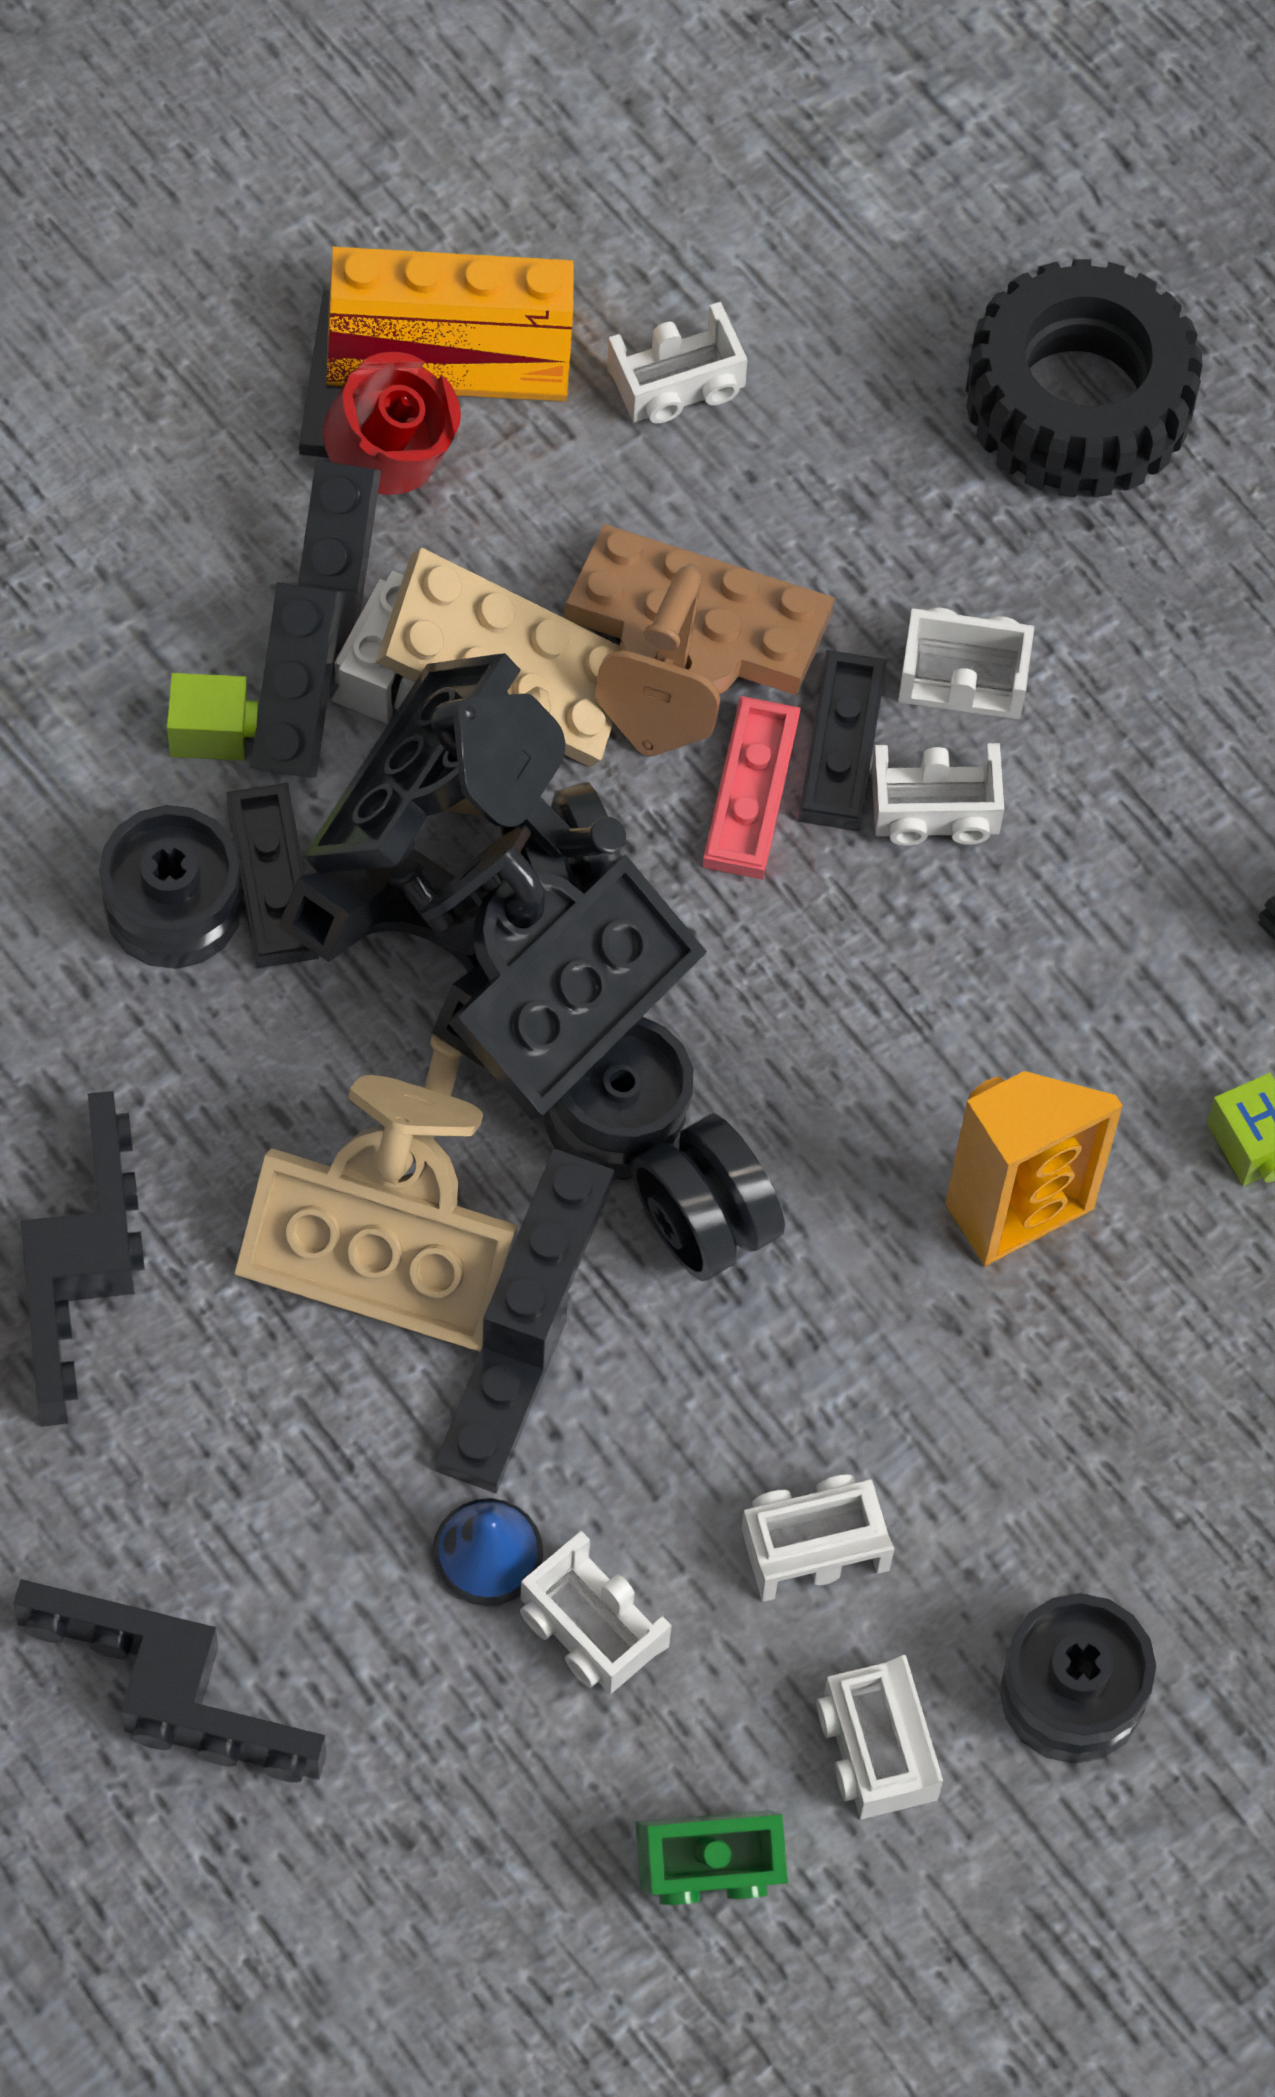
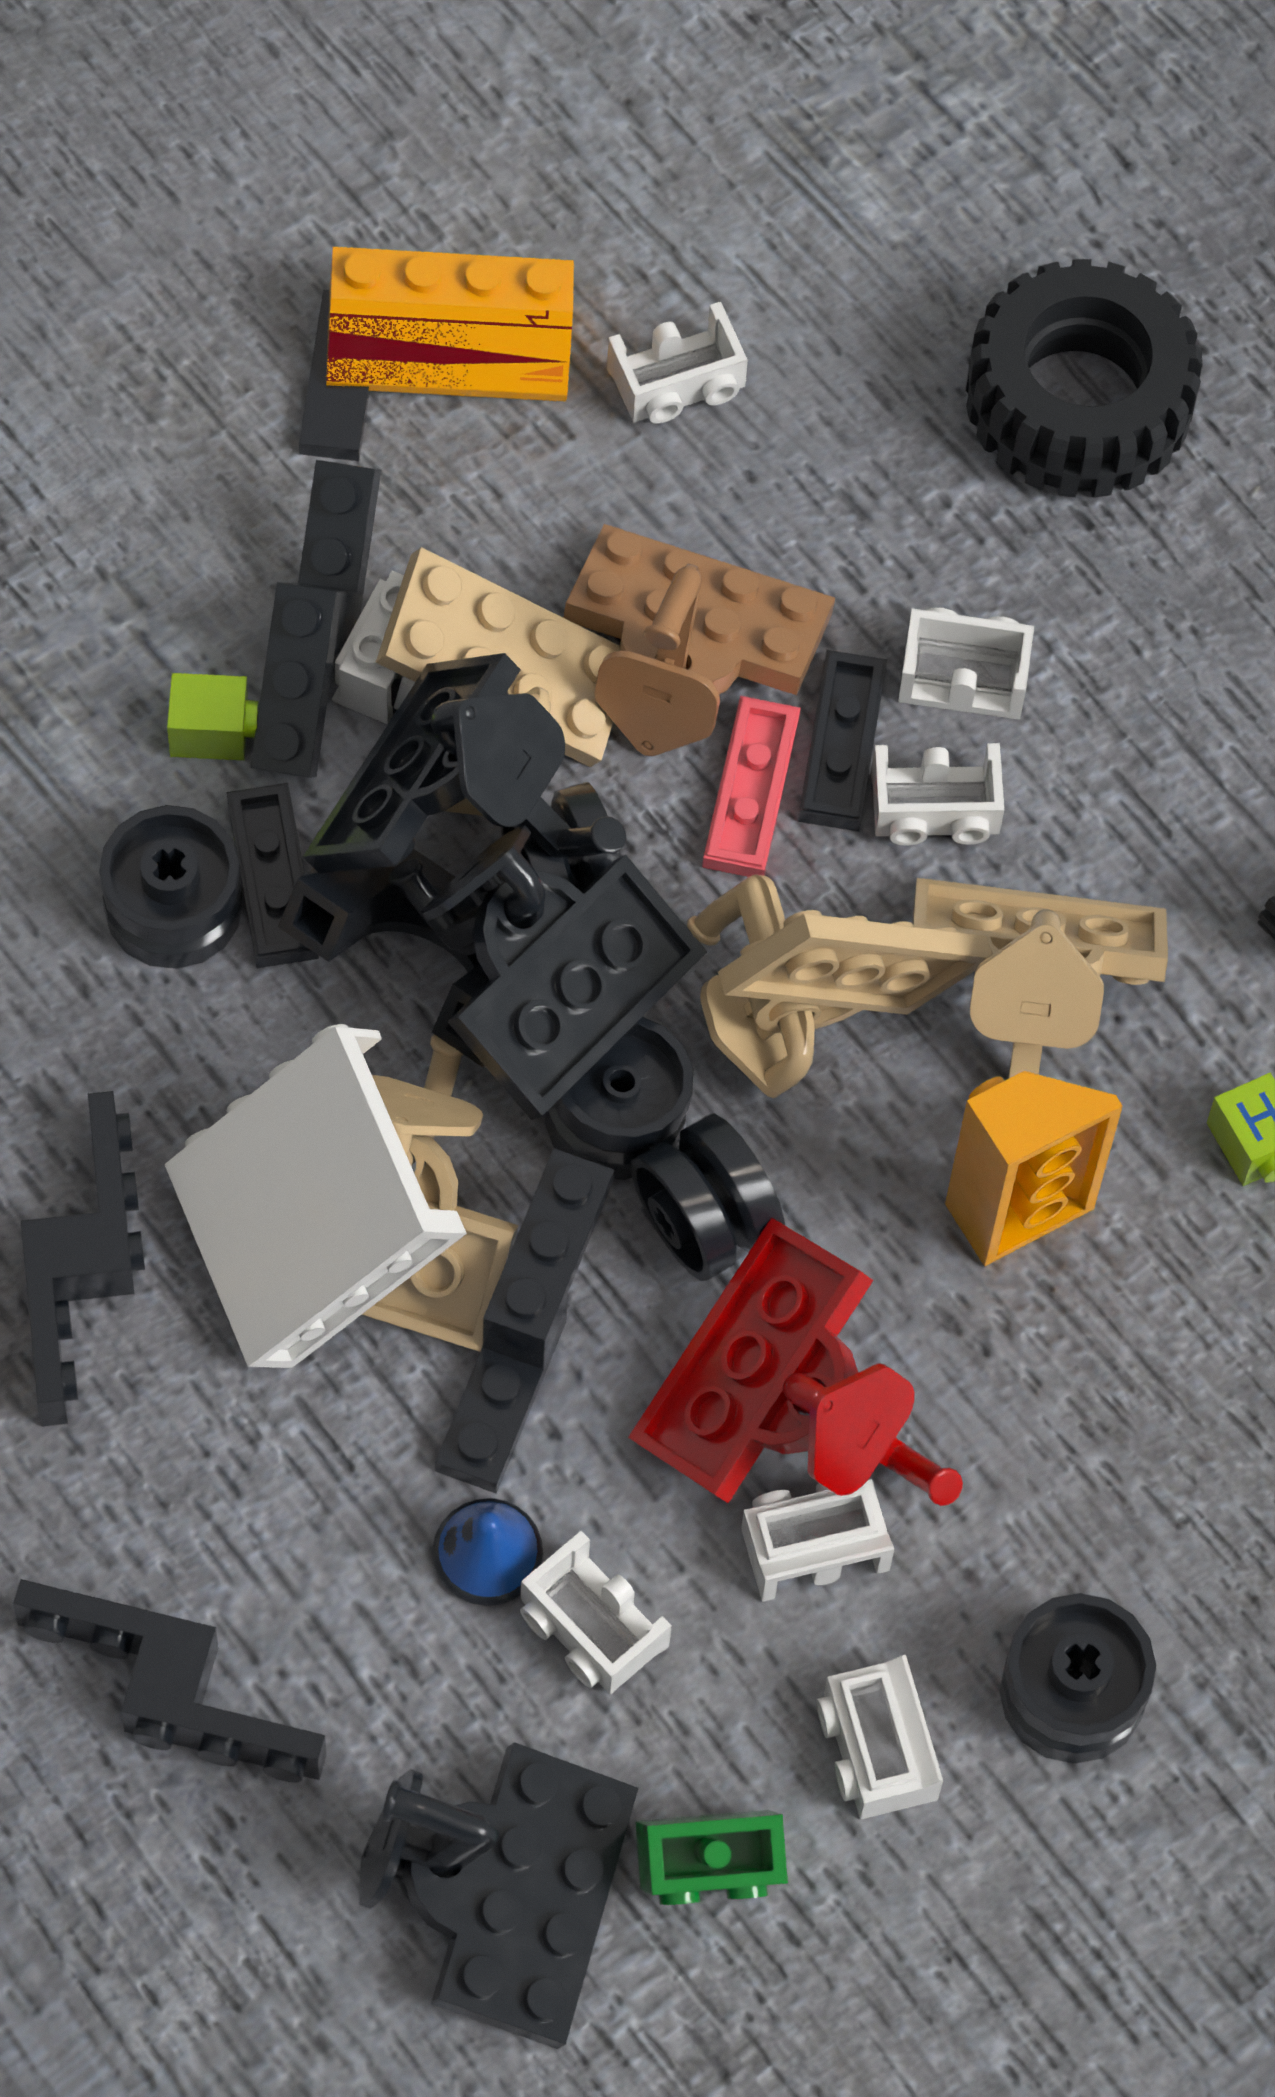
red brick [323,352,461,495] -> none
none -> white panel [164,1024,467,1368]
none -> black plate [359,1742,639,2049]
none -> red plate [628,1217,963,1506]
none -> tan plate [687,874,992,1098]
none -> tan plate [912,878,1168,1079]

